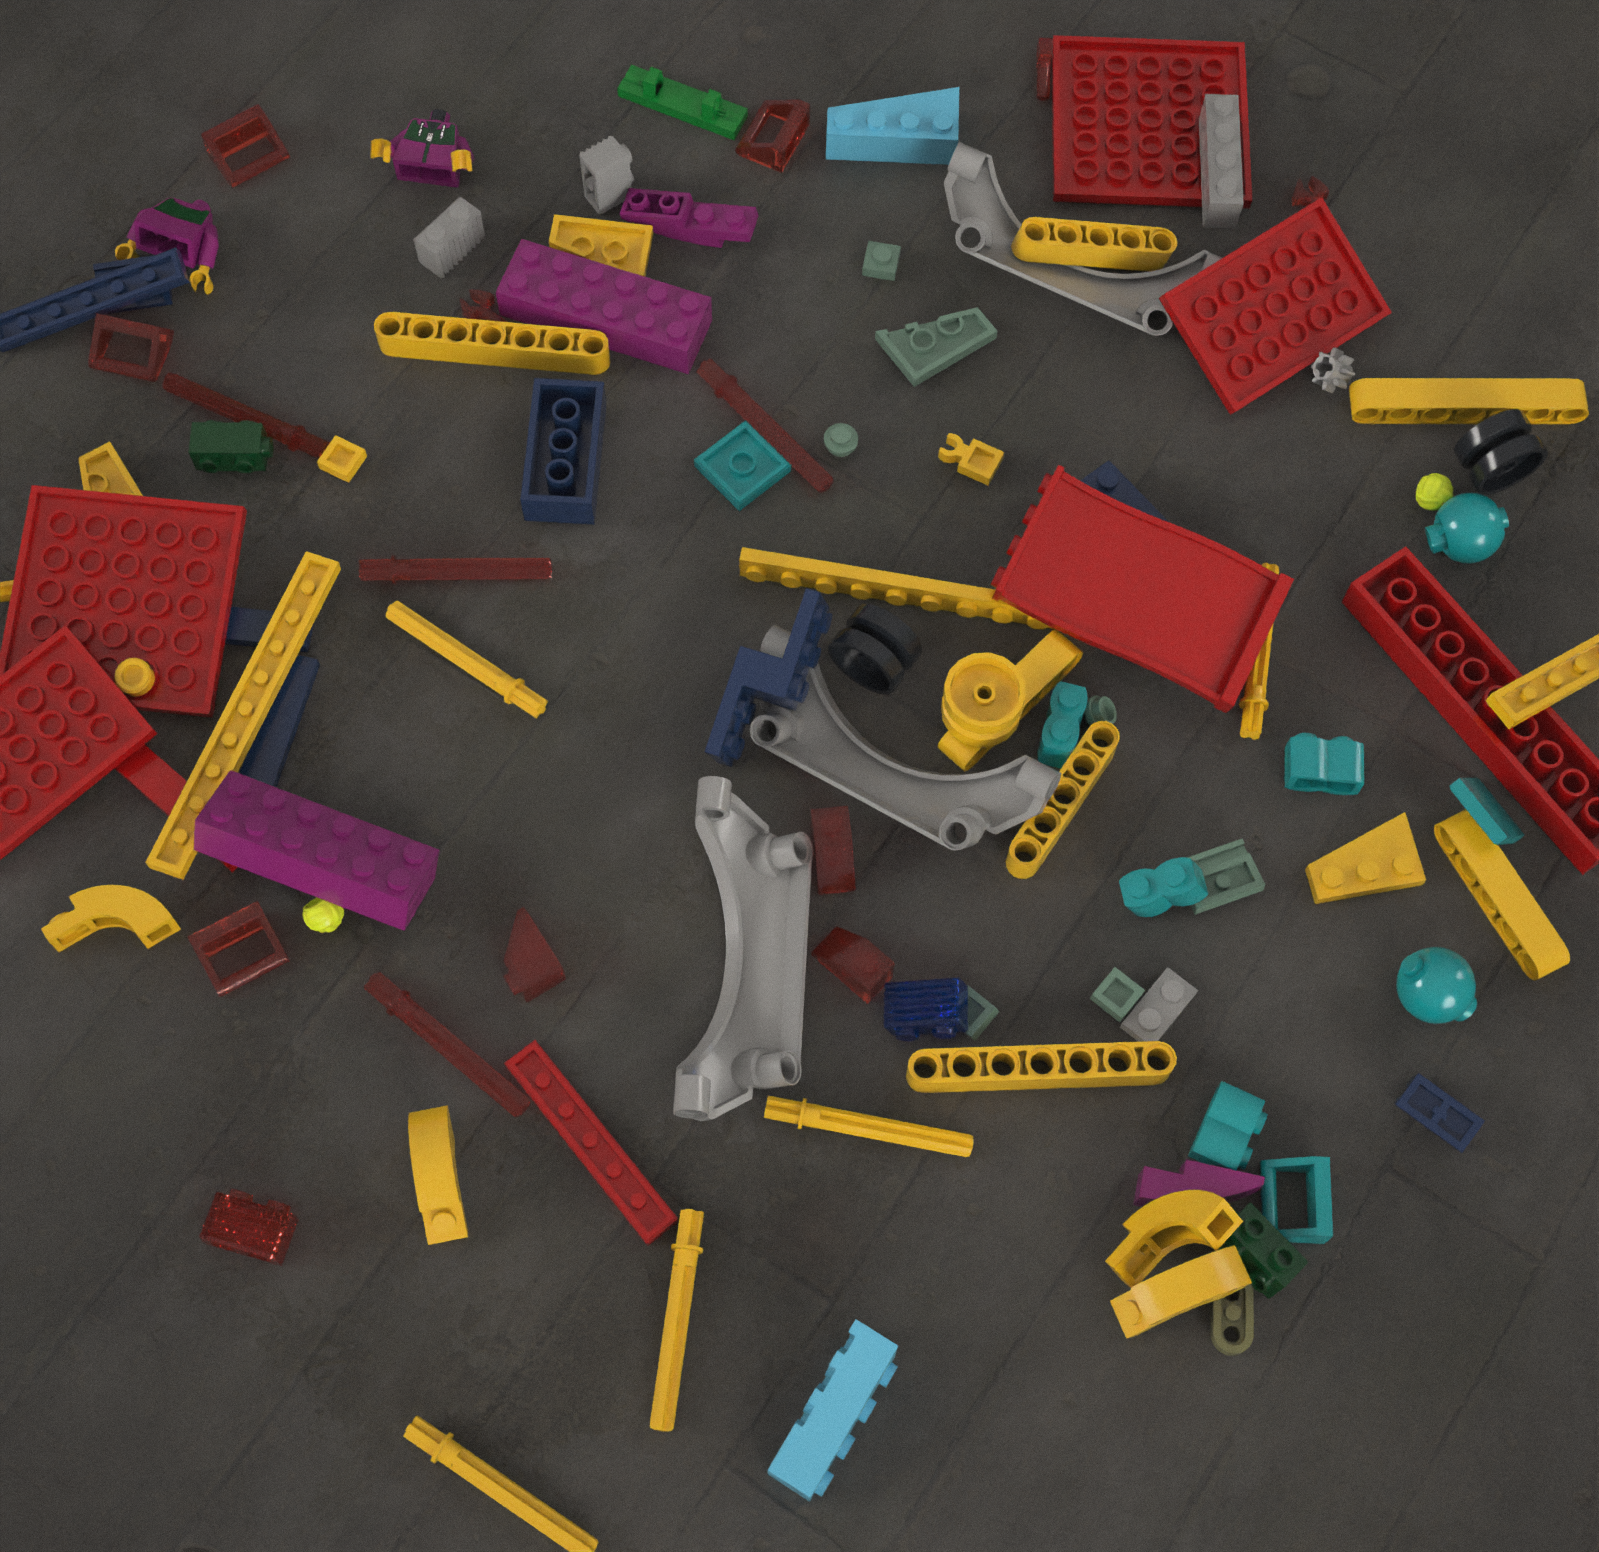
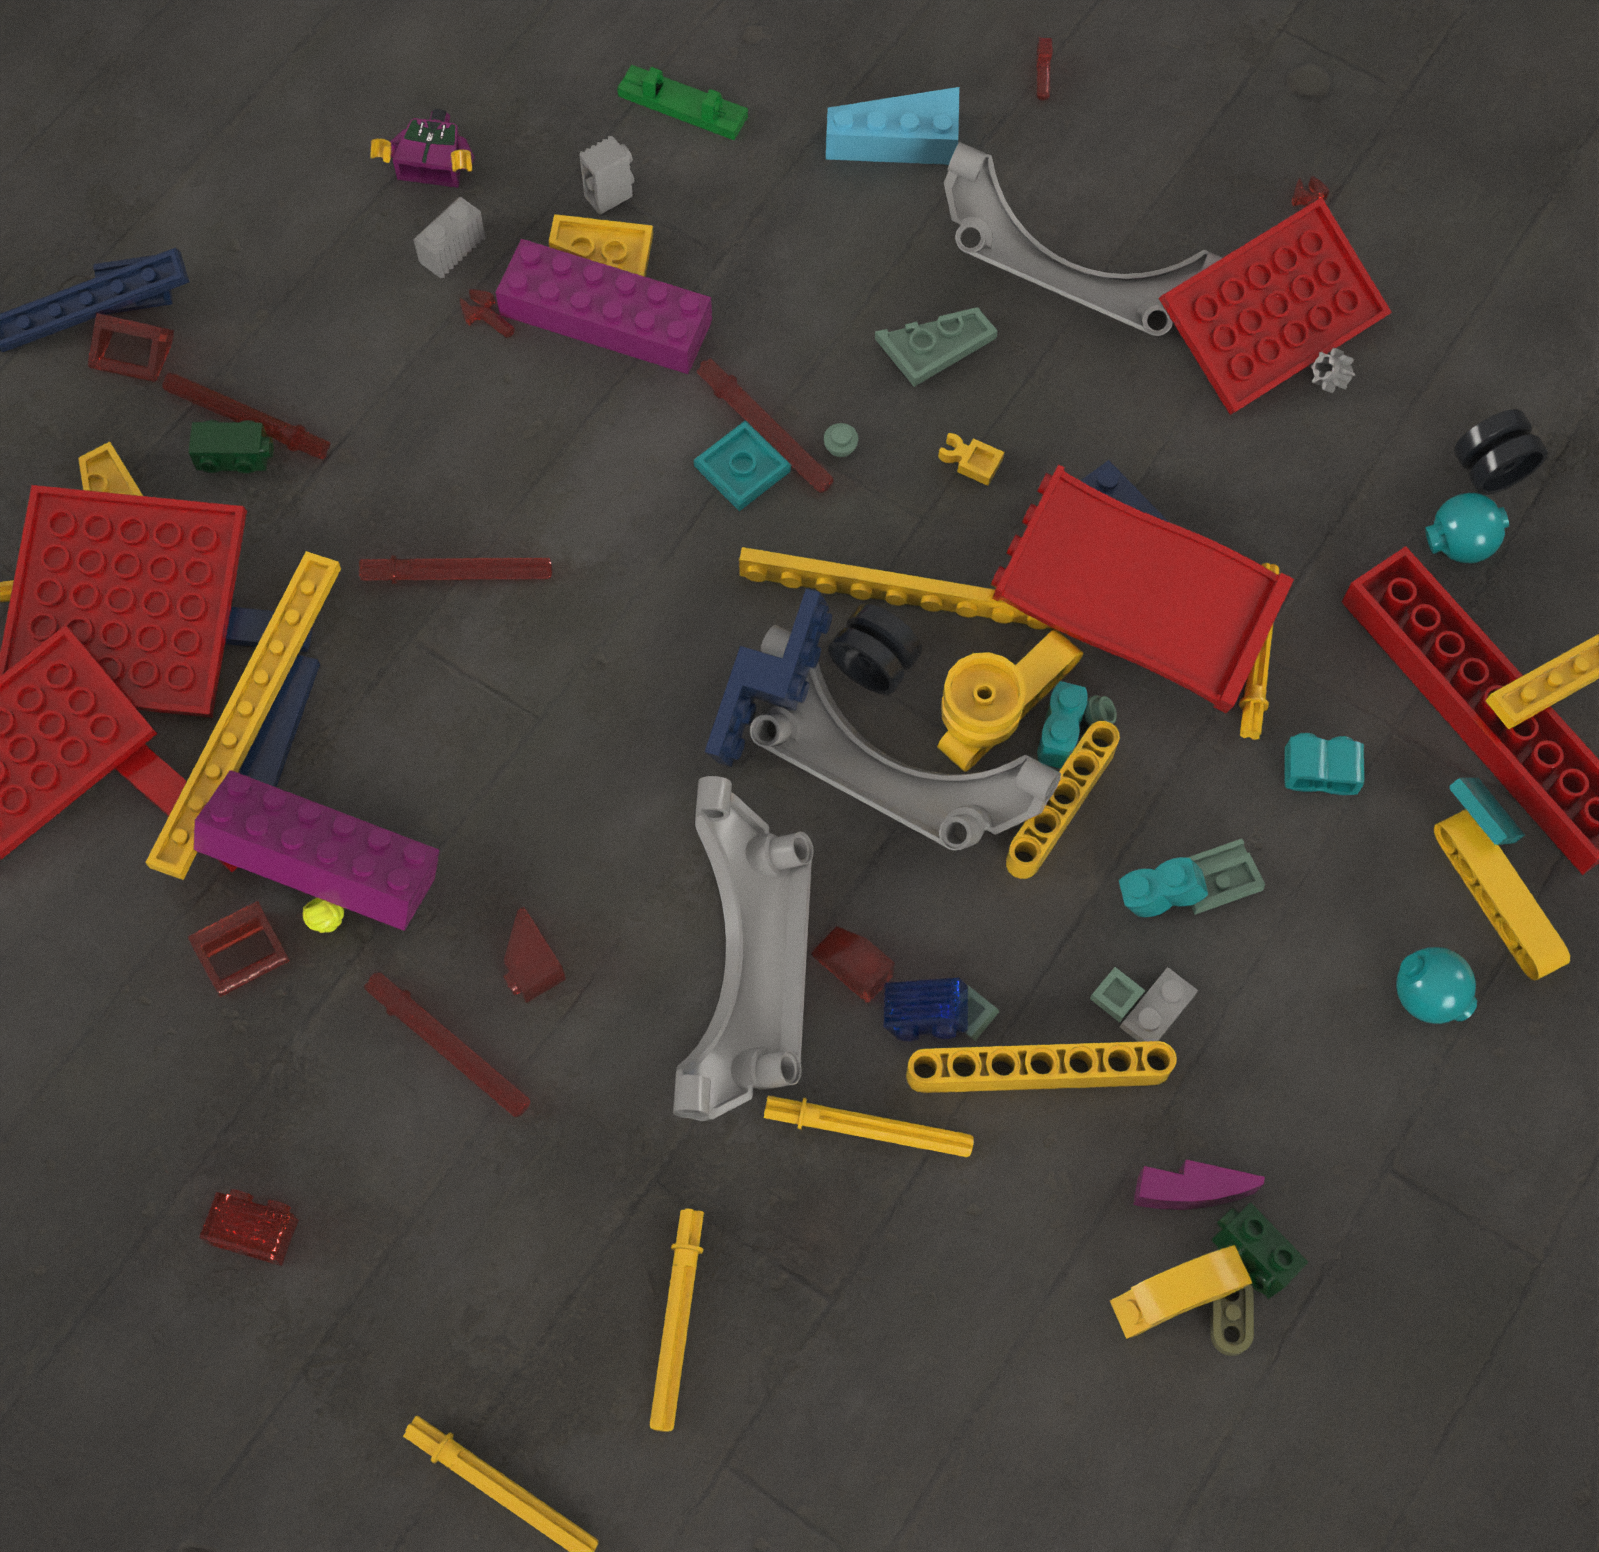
yellow arch [41,885,181,952] -> none
magenta torso [115,198,219,295] -> none
yellow tile [115,658,155,696] -> none
clear red tile [201,104,290,188] -> none
yellow plate [317,435,367,483] -> none
yellow beam [374,312,611,375] -> none
yellow axle [385,601,548,719] -> none
yellow arch [408,1105,468,1245] -> none
red tile [504,1040,679,1246] -> none
dark blue brick [520,378,607,525] -> none
magenta slope [619,188,759,248] -> none
clear red tile [735,99,810,173] -> none
medium azure wedge [767,1319,898,1502] -> none
clear red slope [810,806,856,895] -> none
sand green plate [862,241,901,281] -> none
yellow beam [1011,217,1178,271] -> none
red plate [1052,35,1252,209] -> none
yellow arch [1105,1190,1243,1288] -> none
teal brick [1188,1081,1268,1170] -> none
light grey brick [1199,94,1244,229] -> none
teal tile [1260,1156,1333,1244] -> none
yellow wing [1305,812,1426,904] -> none
yellow beam [1349,378,1589,424] -> none
dark blue hinge [1394,1073,1485,1153] -> none
neon yellow piece [1416,473,1453,511] -> none

